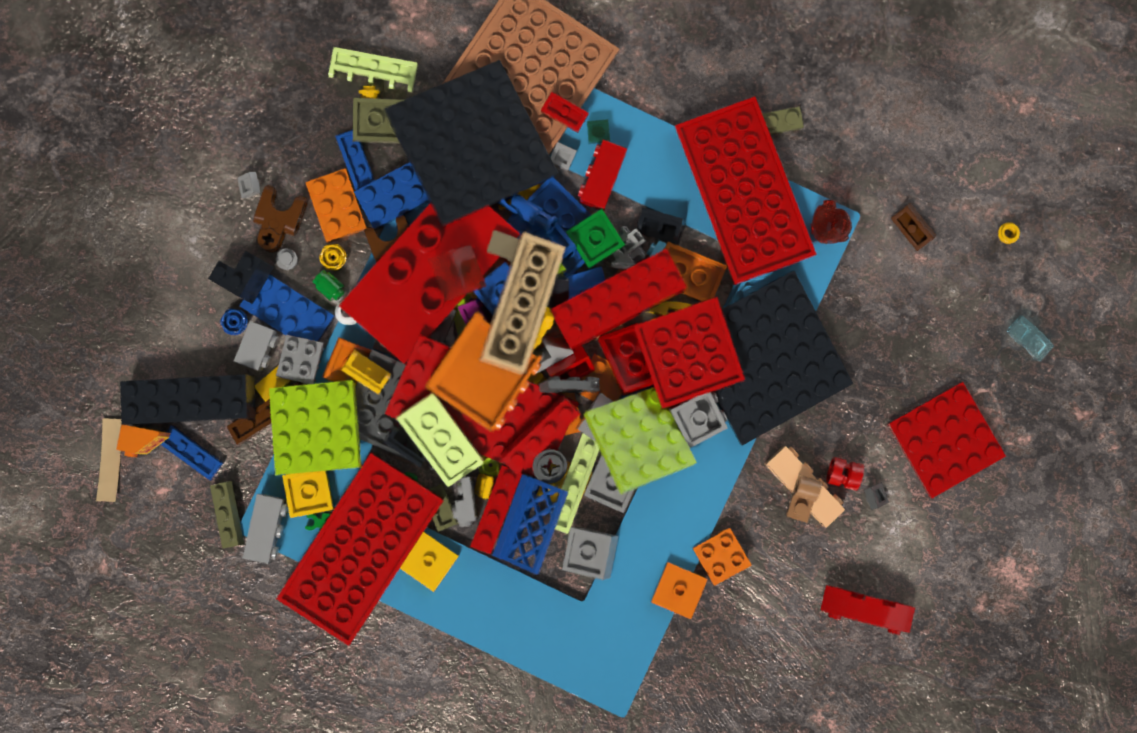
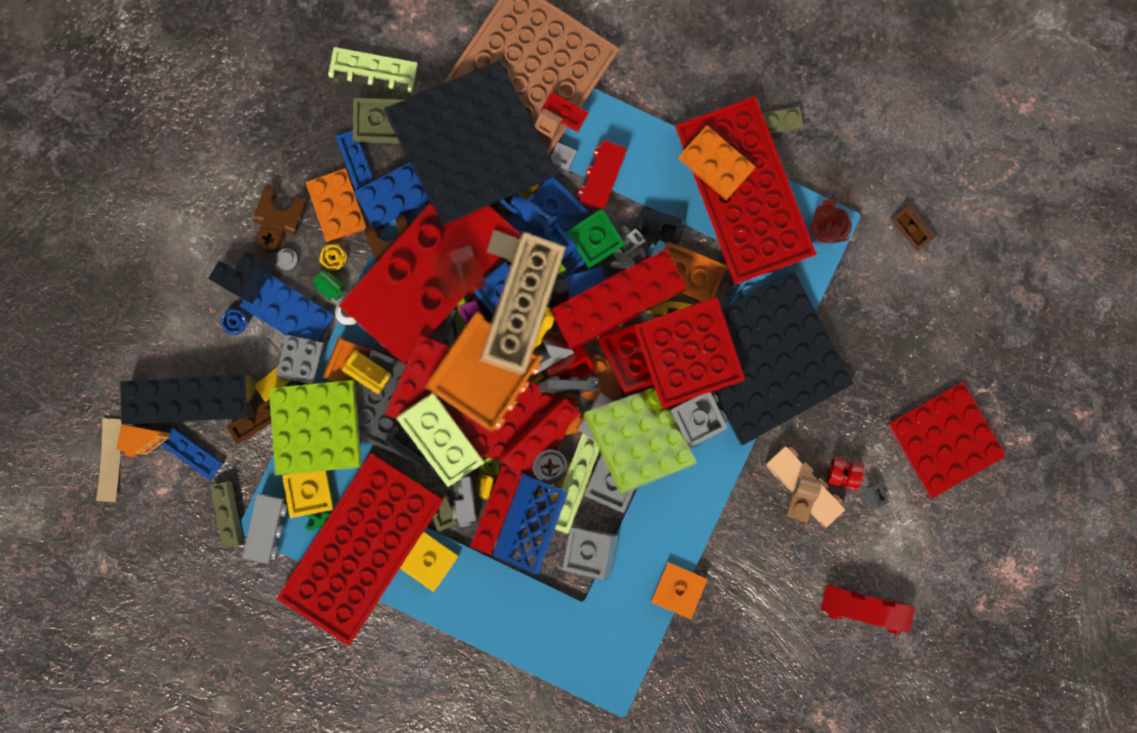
light grey brick [234,321,279,371] -> none
light grey plate [237,172,260,199] -> none
yellow plate [358,86,380,99] -> none
clear green plate [587,119,610,144] -> none
orange hinge [693,528,752,586] -> none
yellow plate [998,222,1020,244] -> none
clear light blue slope [1006,315,1054,362] -> none
none -> nougat tile [534,108,562,138]
none -> orange plate [678,126,755,201]

